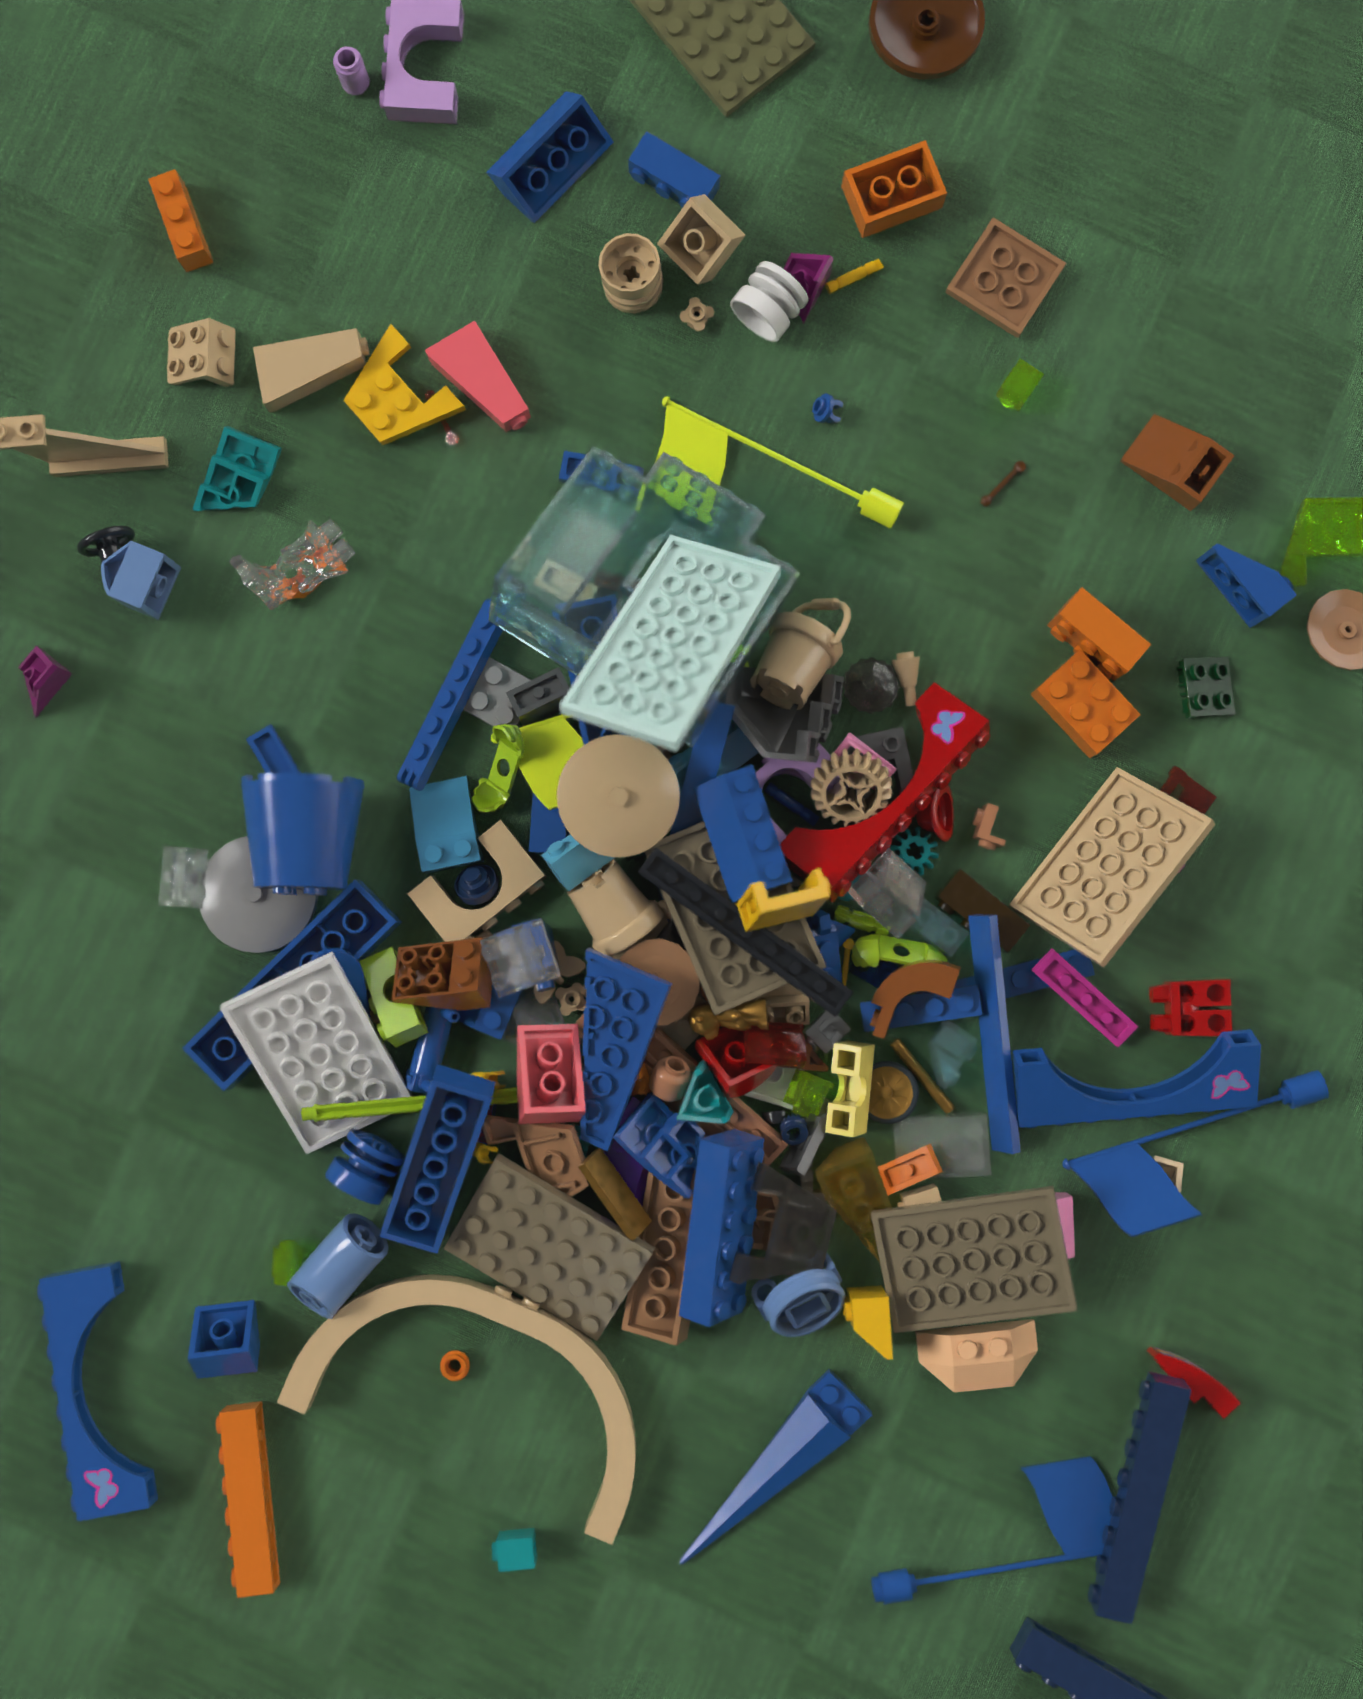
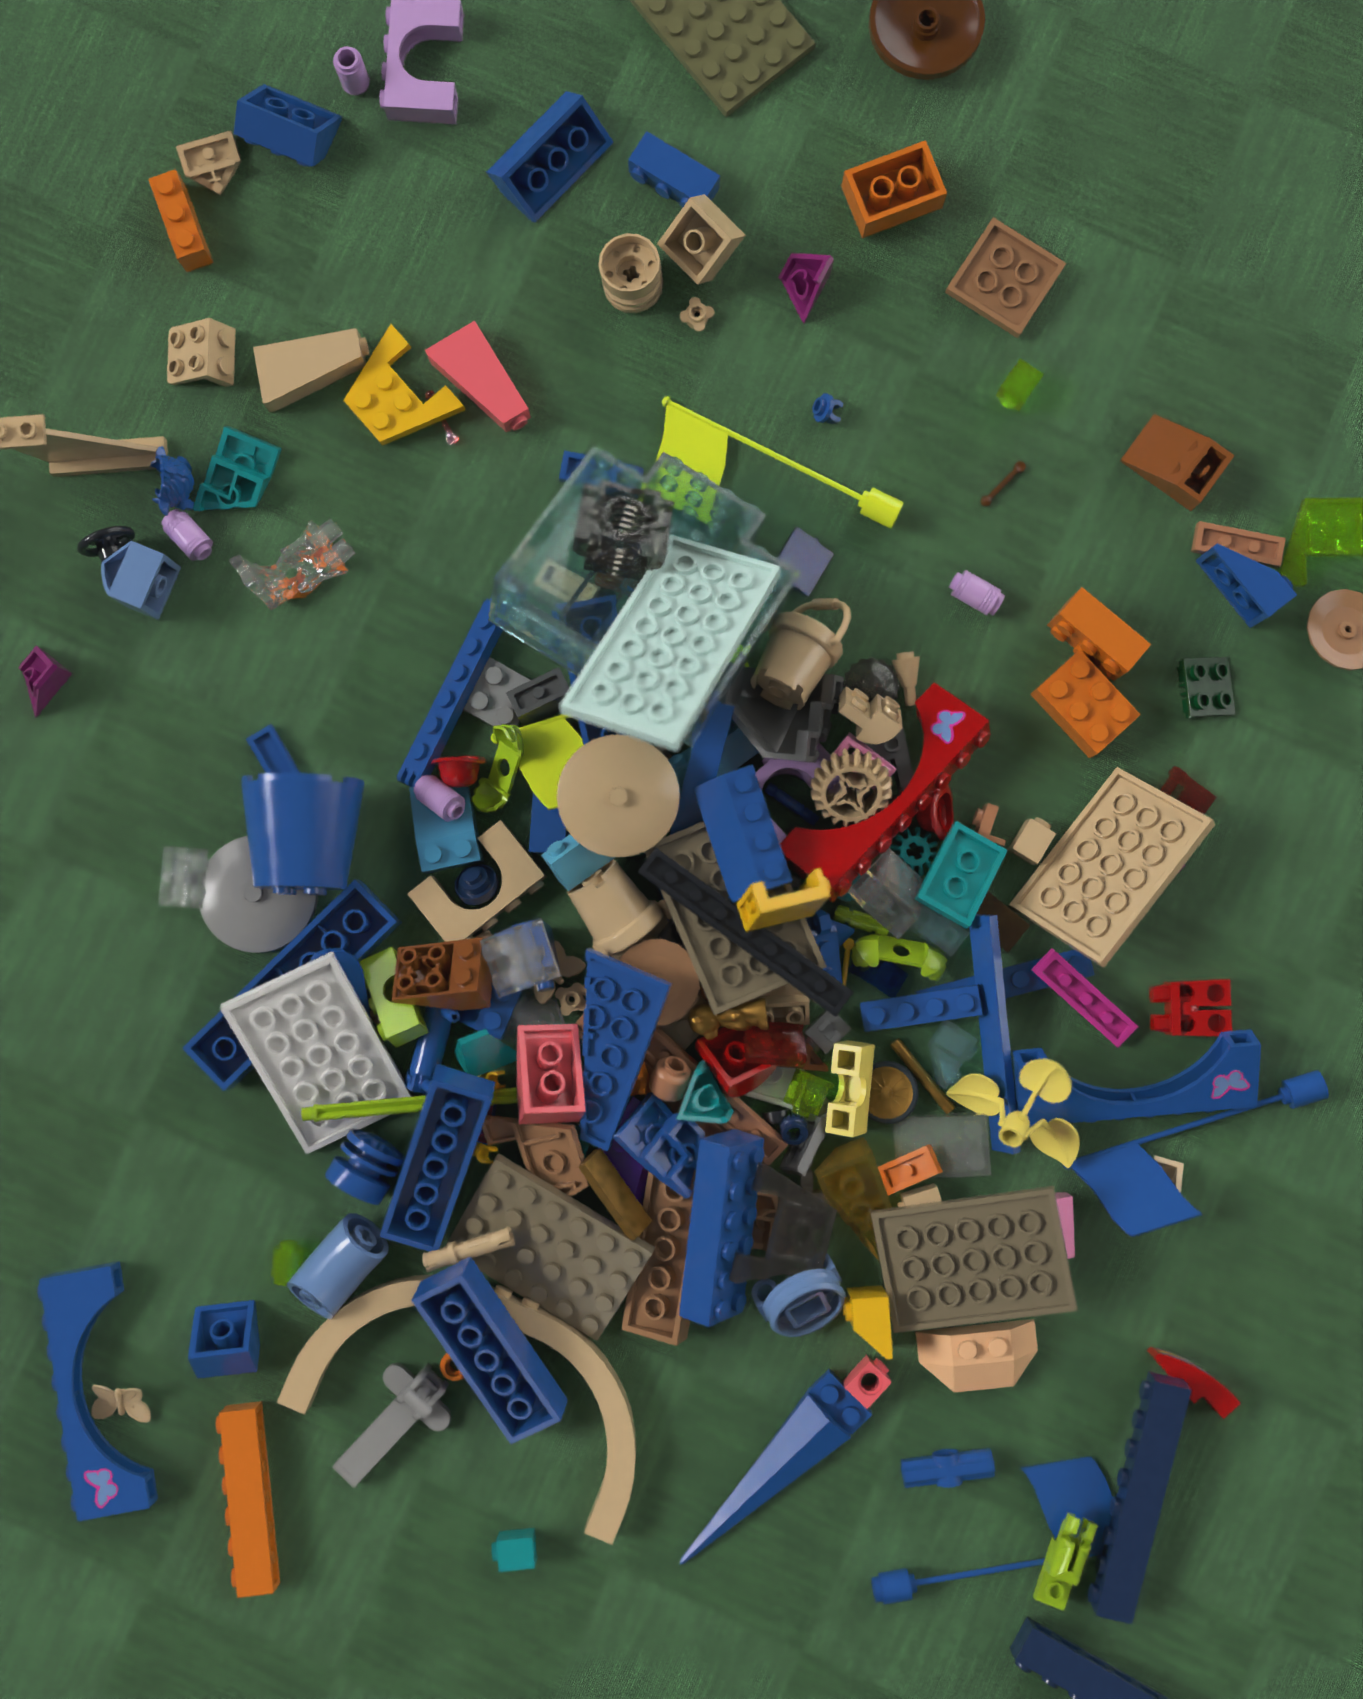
white wheel [730,261,808,342] -> none
yellow wheel [825,258,884,294] -> none
dark orange arch [870,960,961,1039] -> none
none -> tan piece [92,1385,151,1423]
none -> blue hair [150,446,194,516]
none -> lavender head [161,509,213,561]
none -> tan slope [176,131,241,195]
none -> blue slope [234,84,342,167]
none -> light grey piece [332,1362,451,1488]
none -> blue brick [411,1256,568,1444]
none -> lavender head [414,775,465,822]
none -> tan pin [422,1227,515,1272]
none -> red hat [431,755,487,788]
none -> teal slope [454,1029,517,1076]
none -> clear smoke piece [572,480,675,581]
none -> clear blue piece [773,526,834,597]
none -> tan brick [839,686,903,744]
none -> coral brick [842,1355,892,1409]
none -> blue piece [900,1448,995,1488]
none -> teal plate [914,821,1008,929]
none -> light yellow plant [946,1059,1080,1169]
none -> lavender head [949,570,1005,615]
none -> tan brick [1007,817,1056,865]
none -> lime plate [1033,1512,1098,1611]
none -> nougat plate [1191,521,1286,569]

